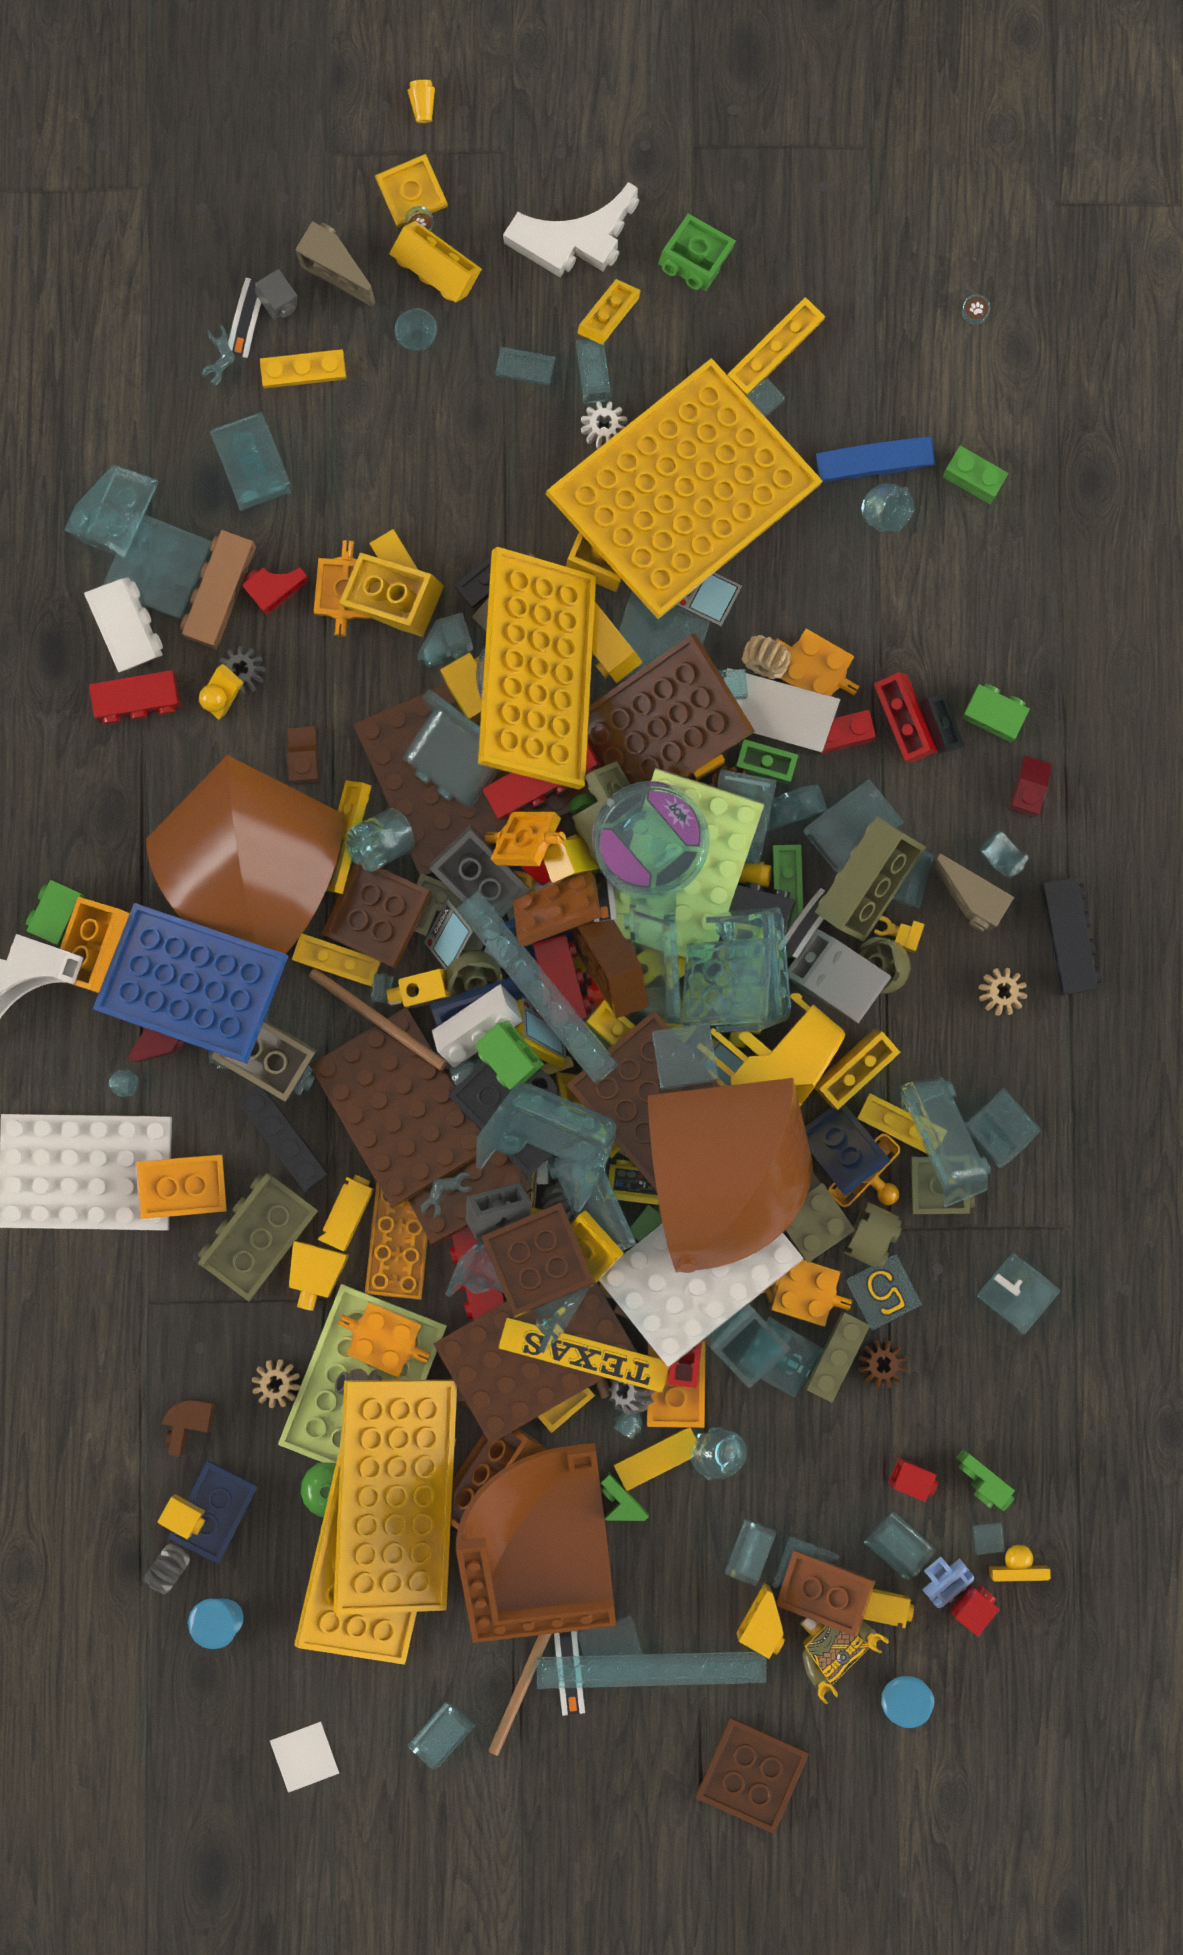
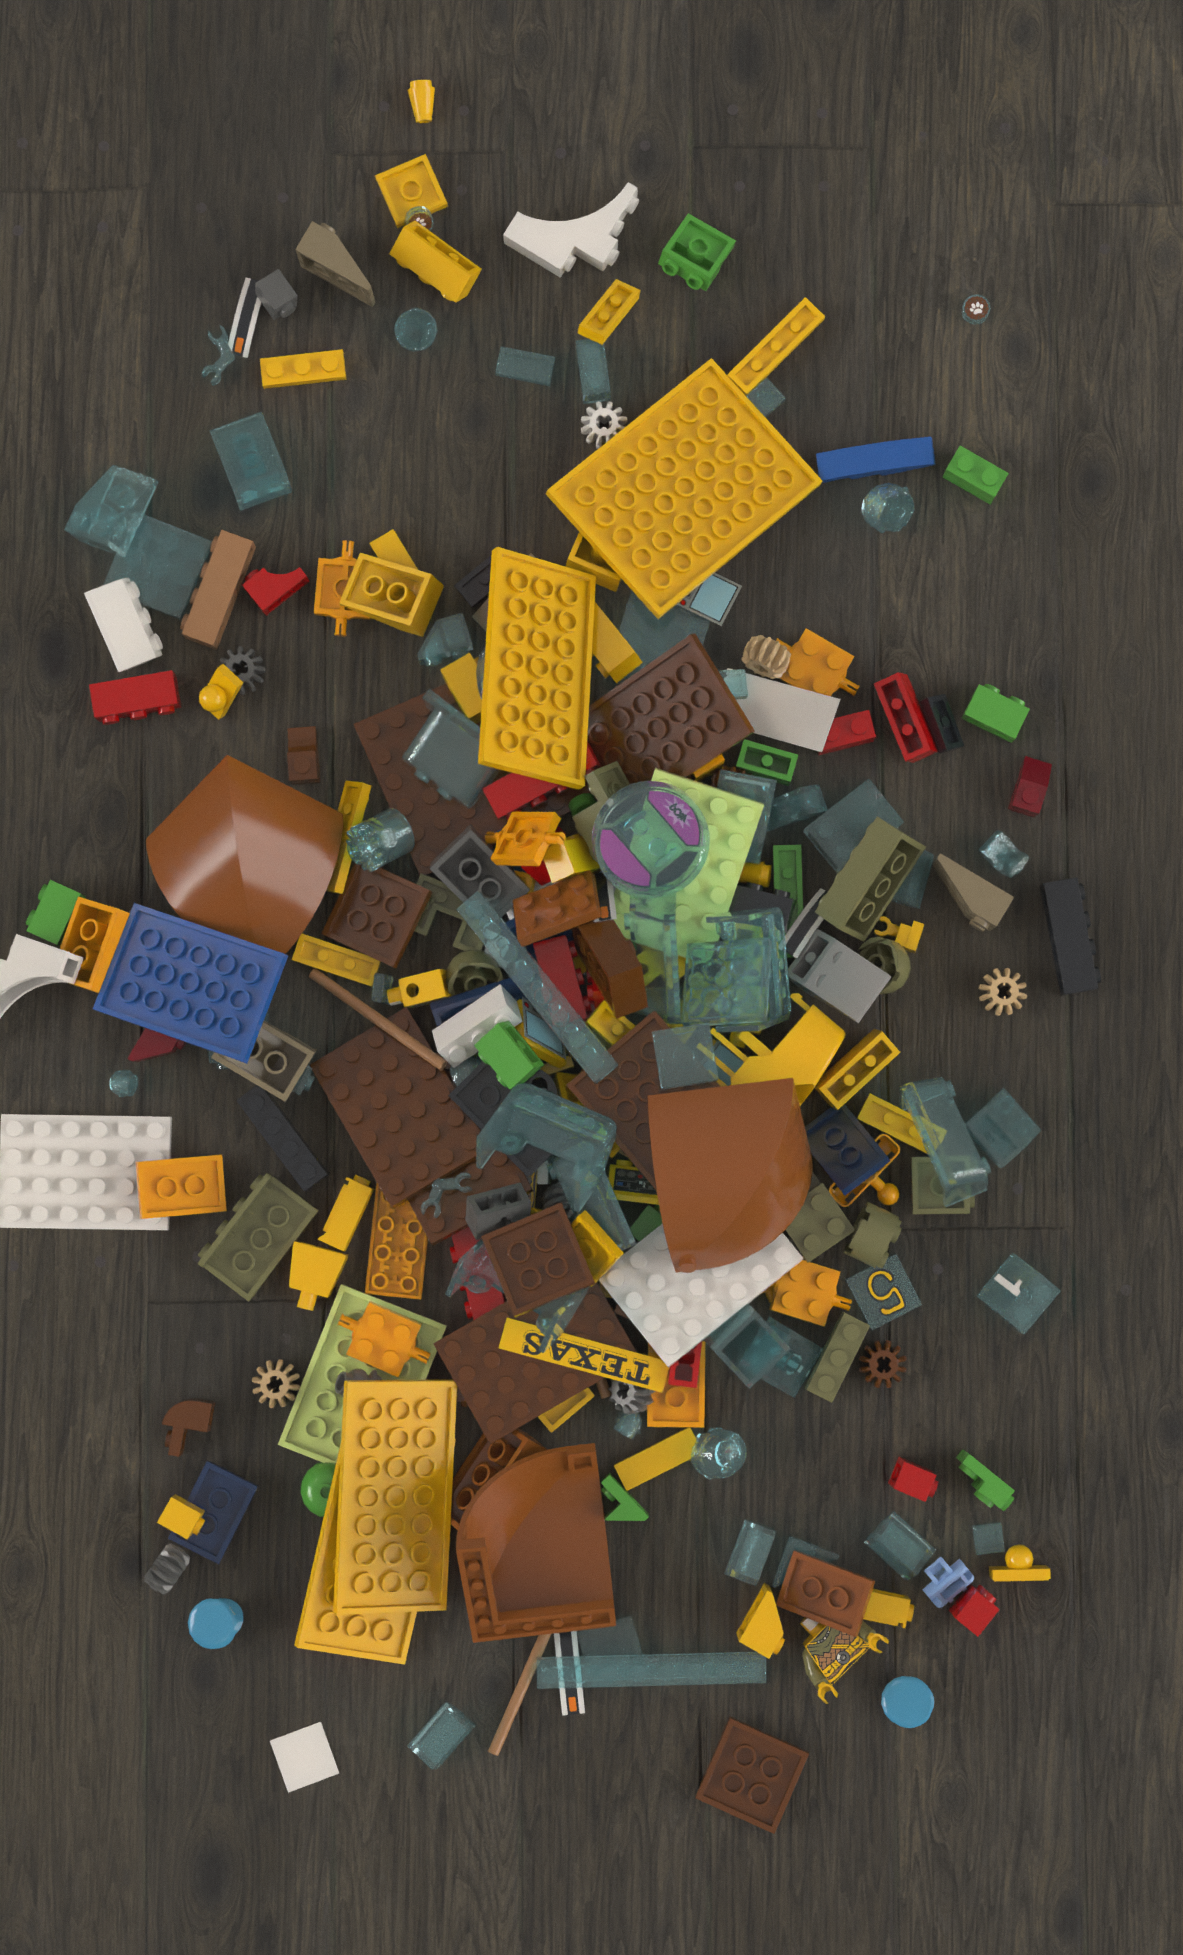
sticker [424,899,473,970] -> none

